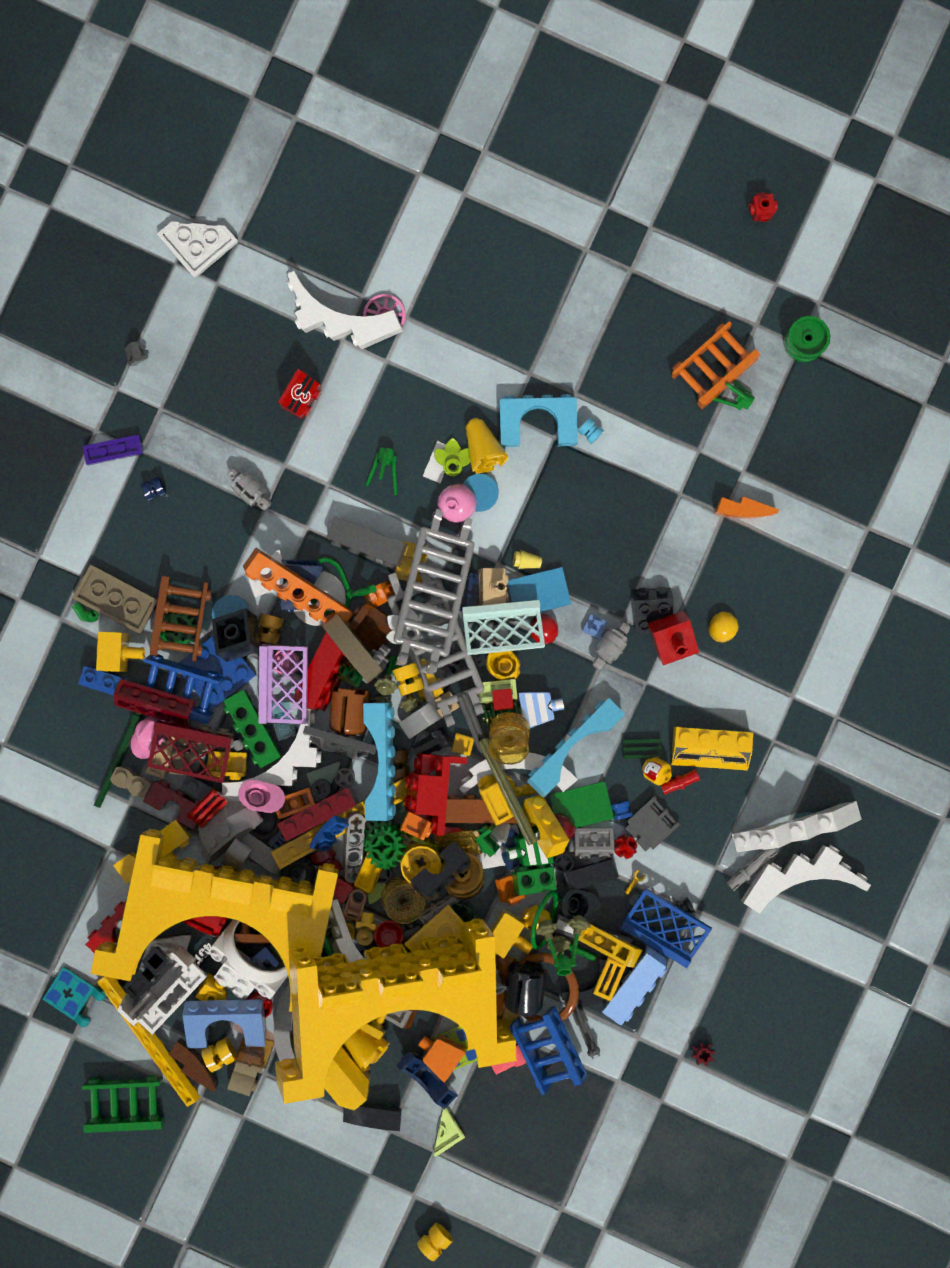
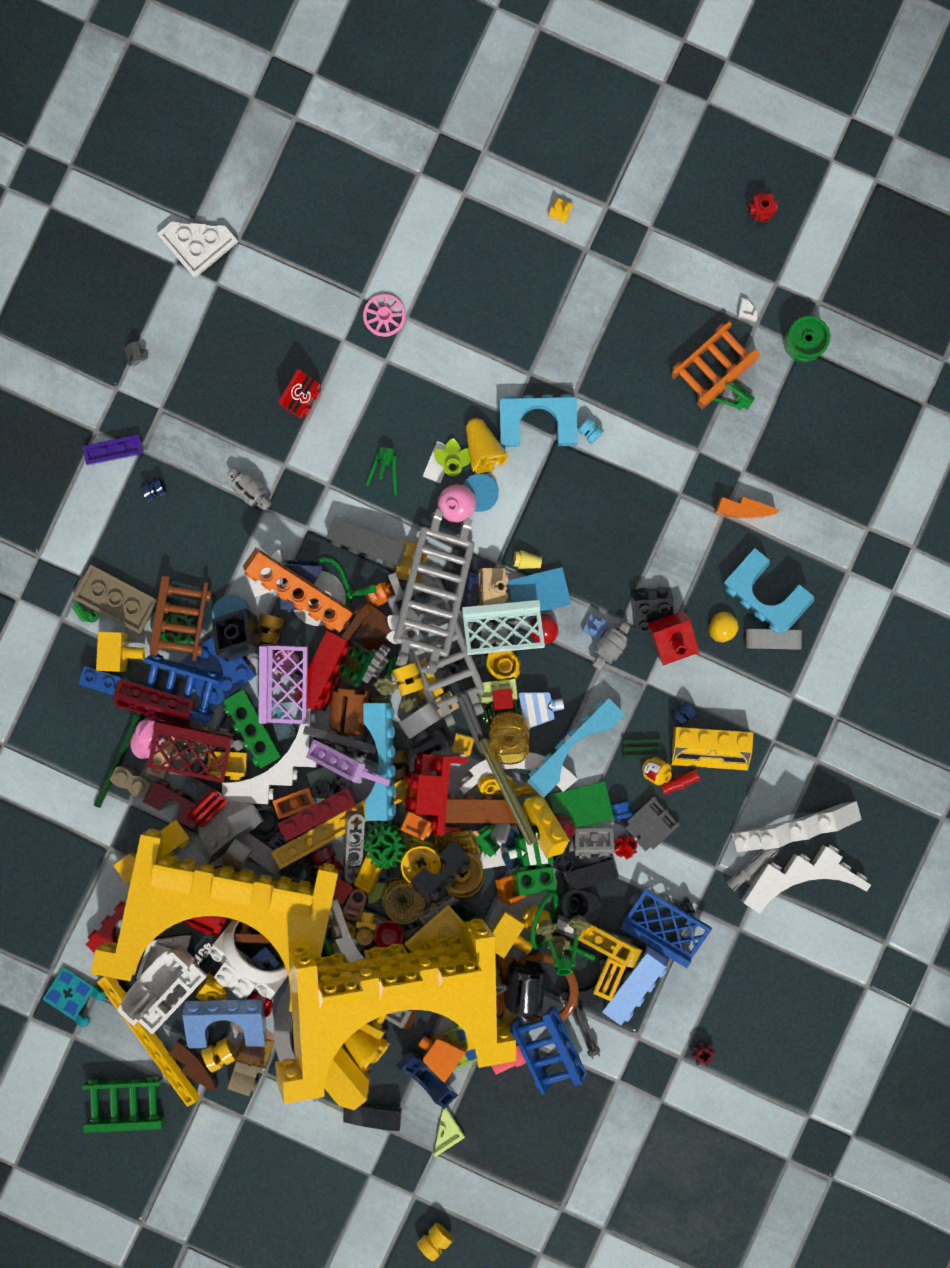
black arch [123,946,173,1002] -> none
bright pink piece [238,780,285,813] -> none
white arch [287,271,403,349] -> none
blue slope [310,816,349,851] -> none
dark tan slope [323,614,383,683] -> none
yellow tile [479,782,514,826] -> none
yellow hand [625,870,646,895] -> none
none -> lavender fence [306,739,391,786]
none -> yellow tile [548,197,573,224]
none -> dark blue wheel [670,700,698,727]
none -> medium azure arch [724,548,814,635]
none -> white tile [738,298,757,321]
none -> light grey beam [746,629,802,650]

